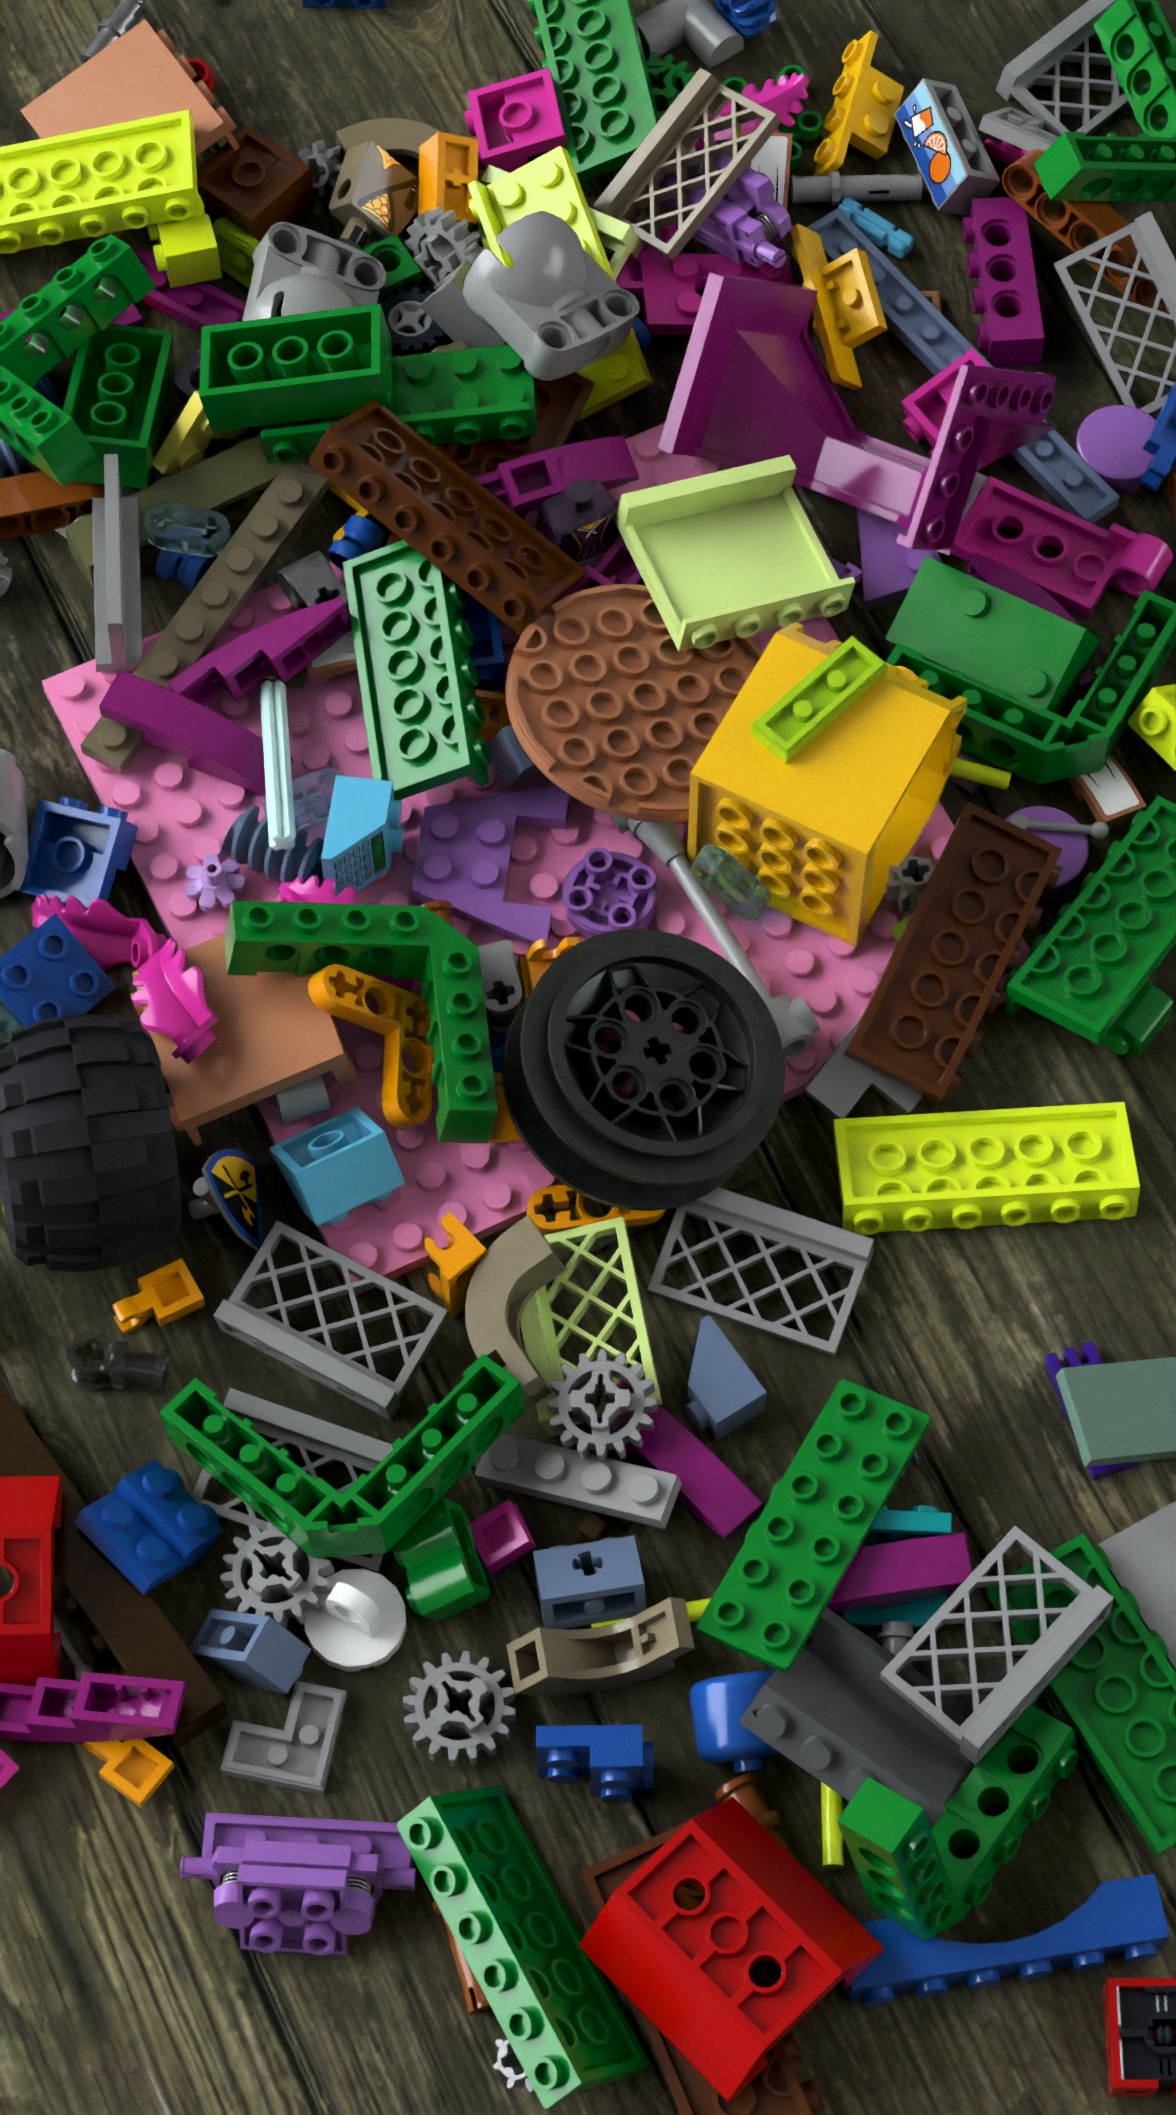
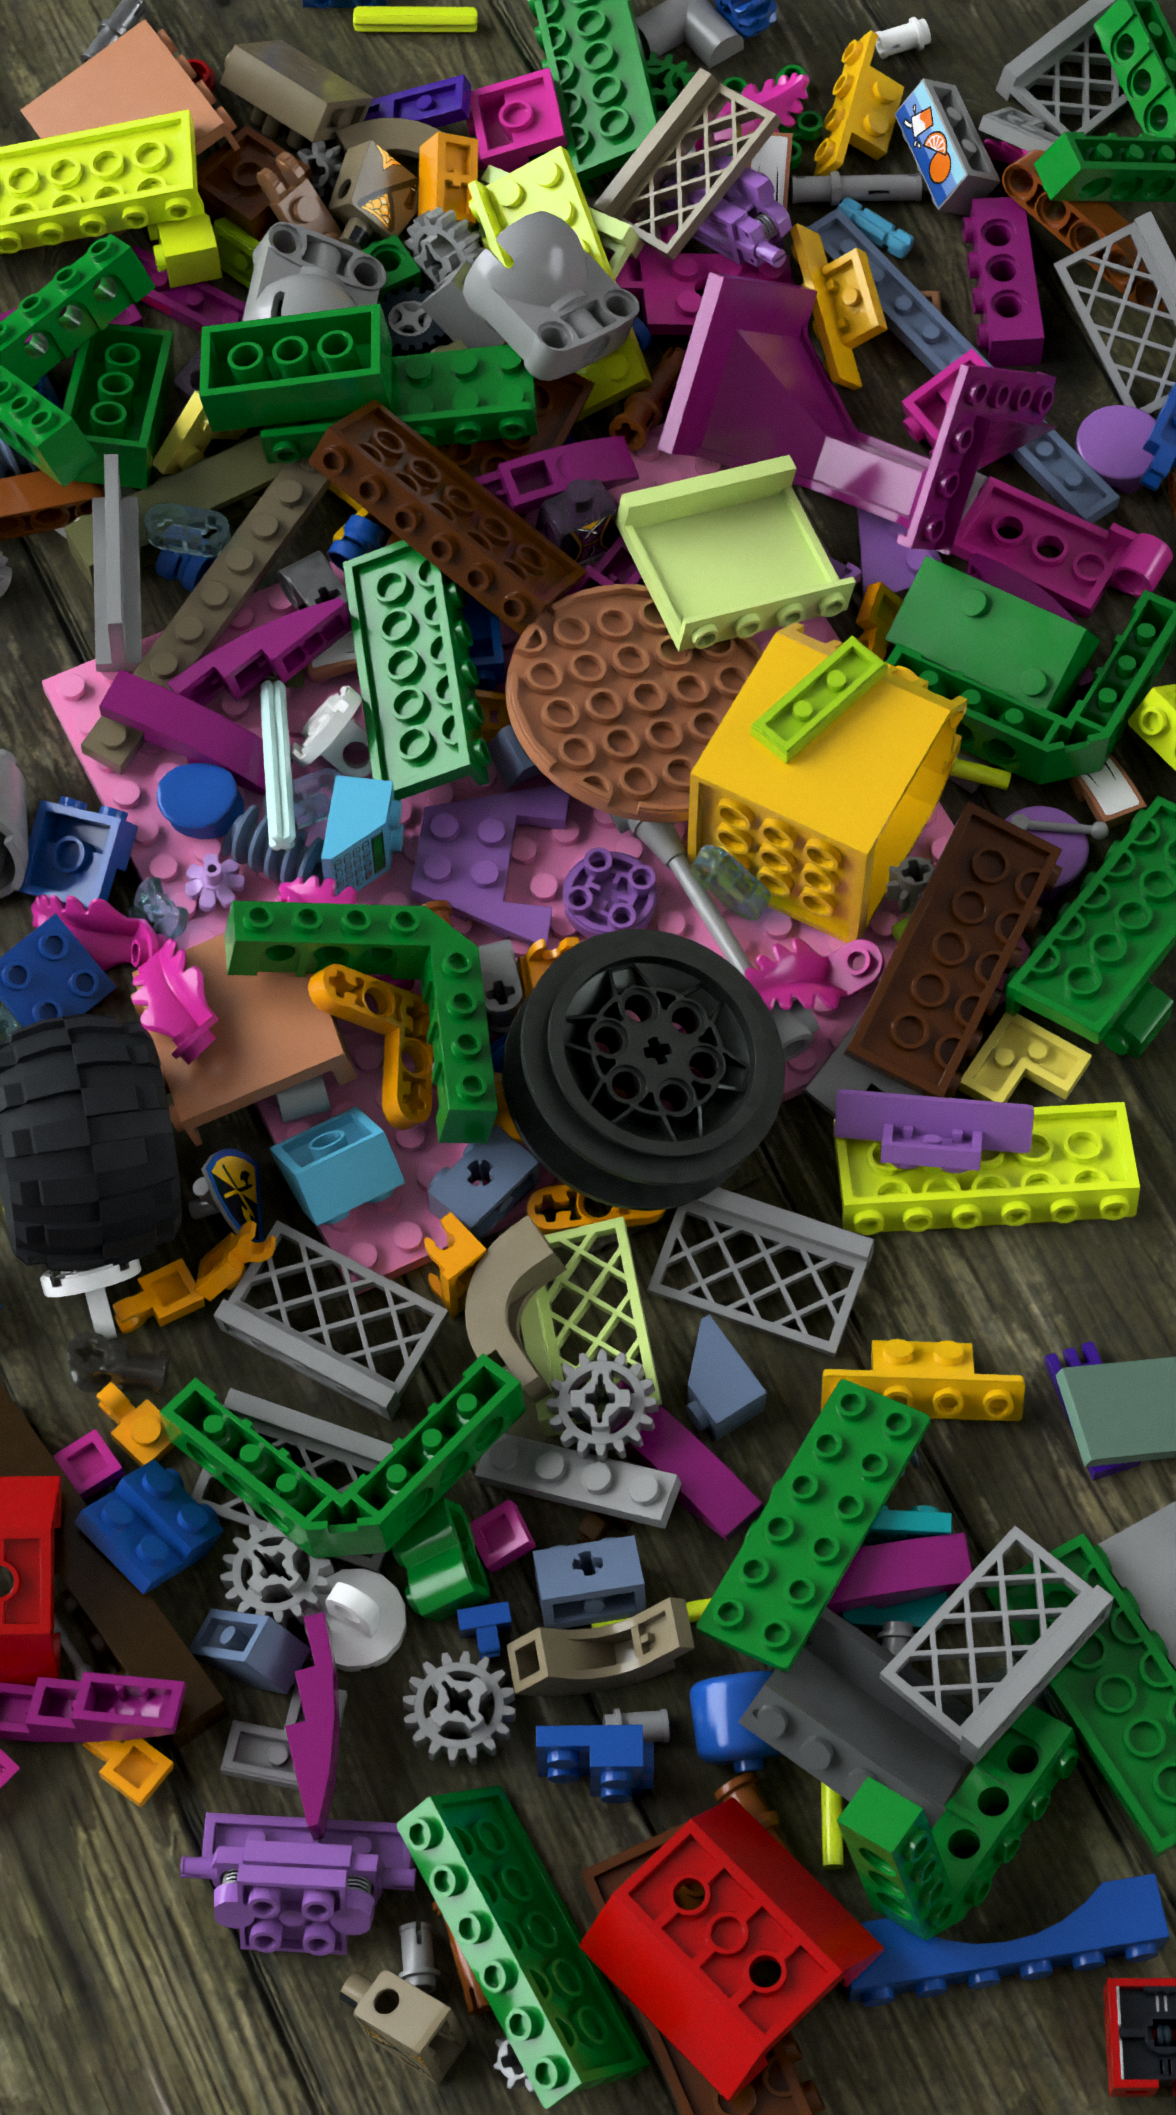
none -> white tile [40,1259,142,1342]
none -> dark pink plate [53,1429,124,1501]
none -> light orange plate [96,1382,175,1467]
none -> clear light blue piece [129,877,189,940]
none -> blue piece [156,763,244,839]
none -> light orange plate [195,1221,276,1302]
none -> dark tan piece [220,40,373,149]
none -> medium nougat hinge [256,151,342,240]
none -> magenta slope [285,1612,340,1841]
none -> white tile [290,685,372,778]
none -> dark tan torso [340,1970,469,2086]
none -> neon yellow axle [353,6,478,33]
none -> dark purple hinge [364,75,471,128]
none -> light grey pin [398,1922,441,1994]
none -> sand blue brick [428,1125,540,1241]
none -> blue tile [457,1601,512,1660]
none -> light grey pin [603,1708,670,1743]
none -> dark orange pin [609,347,686,451]
none -> dark pink plant [744,938,885,1011]
none -> yellow bracket [821,1339,1025,1421]
none -> medium lavender bracket [834,1089,1034,1173]
none -> light orange plate [855,581,903,660]
none -> white pin [875,17,931,59]
none -> light yellow plate [958,1012,1092,1103]

